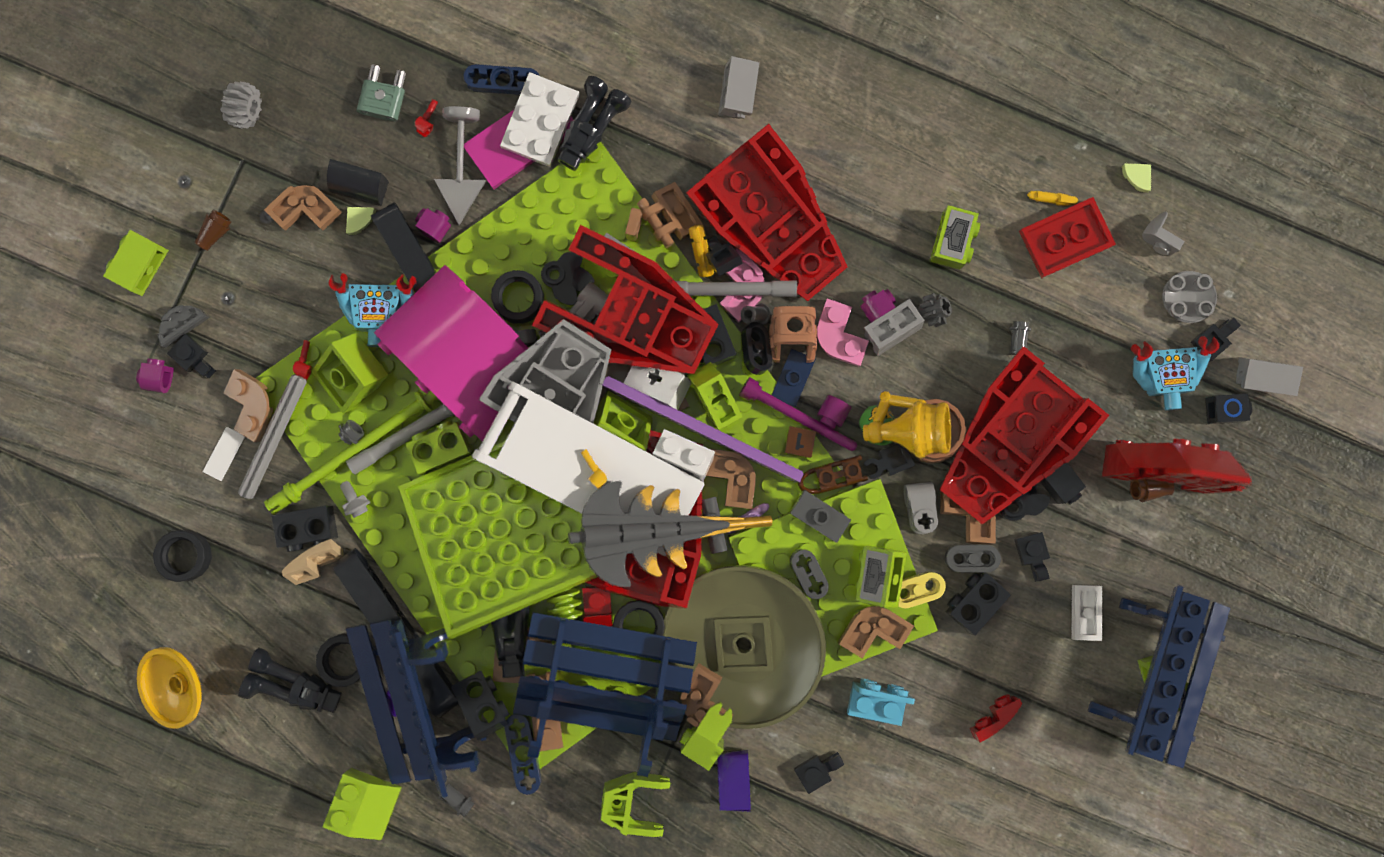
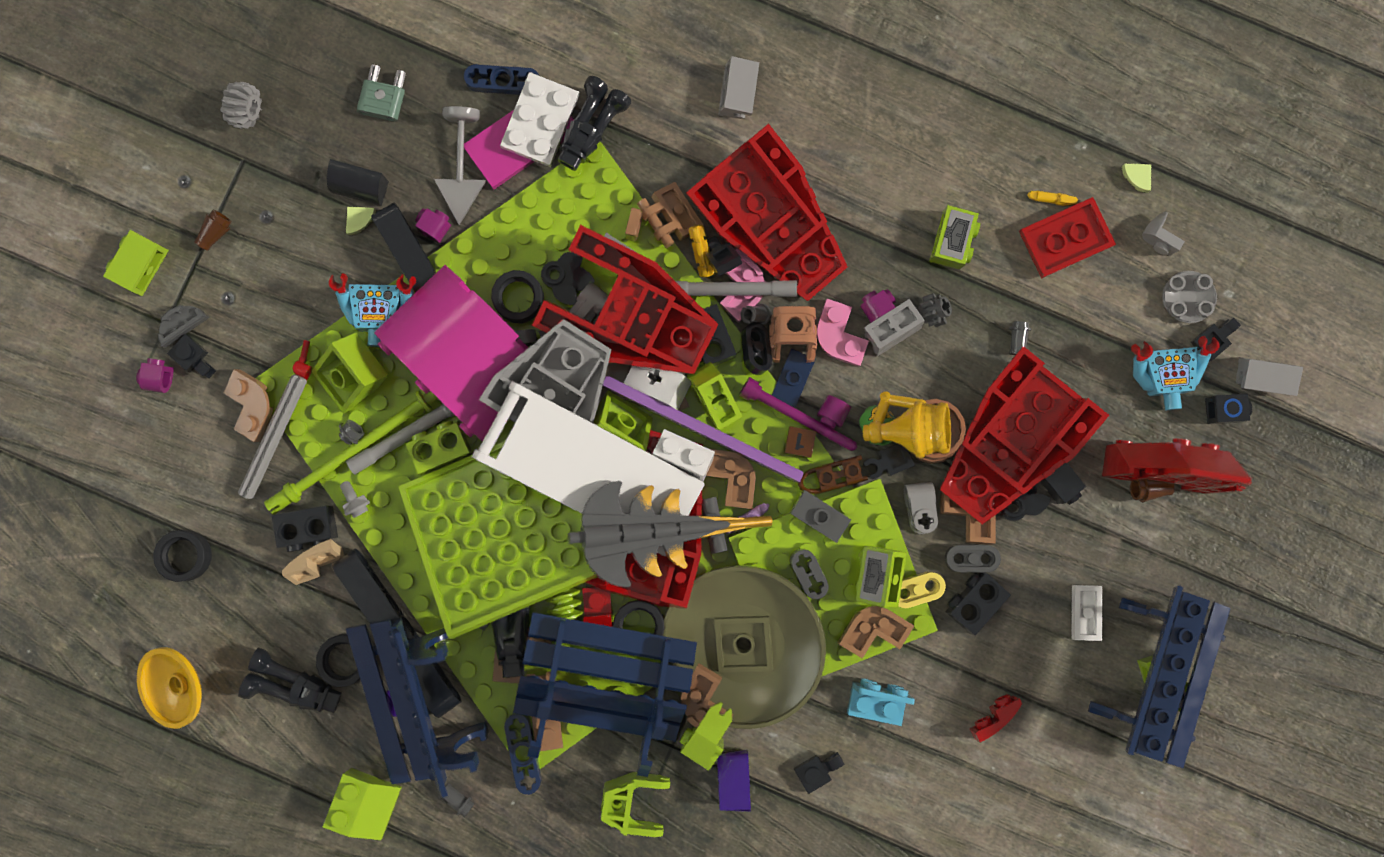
white sticker [202,427,245,481] -> none
medium nougat plate [264,185,342,231] -> none
red hand [415,99,438,137] -> none
black brick [451,671,509,741] -> none
yellow hand [581,449,607,488] -> none
black plate [1014,532,1050,582] -> none

